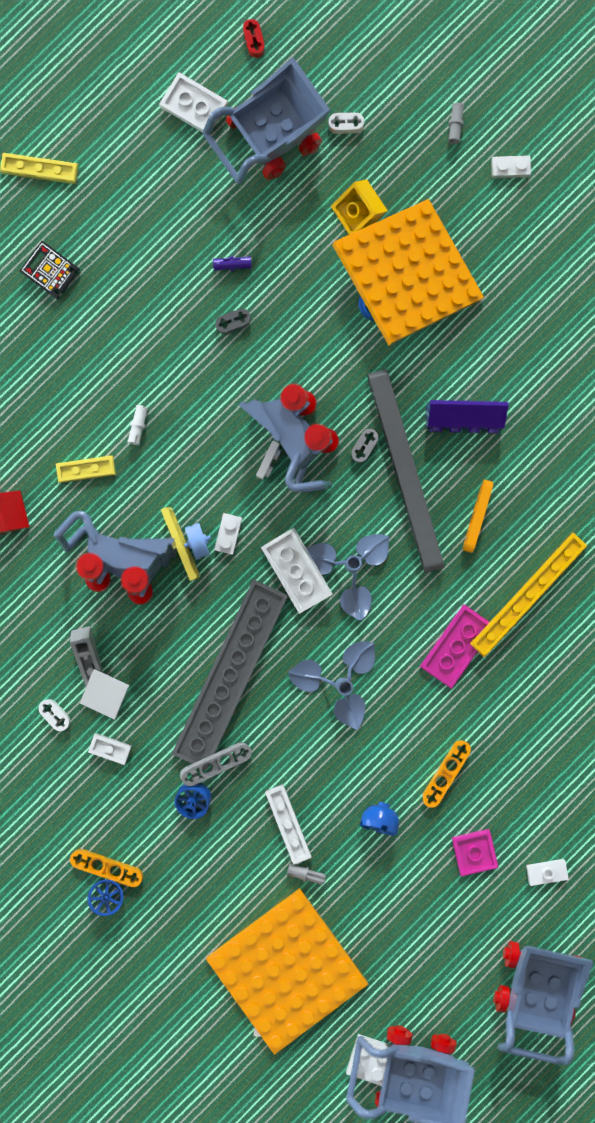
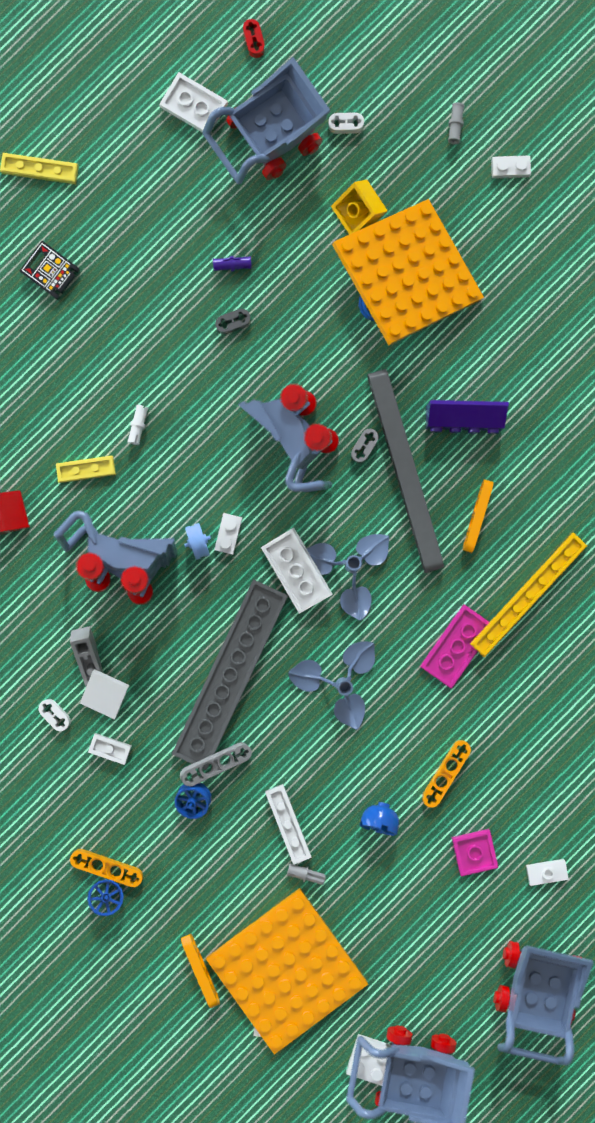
light yellow tile [161,507,200,581] -> none
white plate [256,441,281,480] -> none
none -> light orange beam [181,934,220,1008]

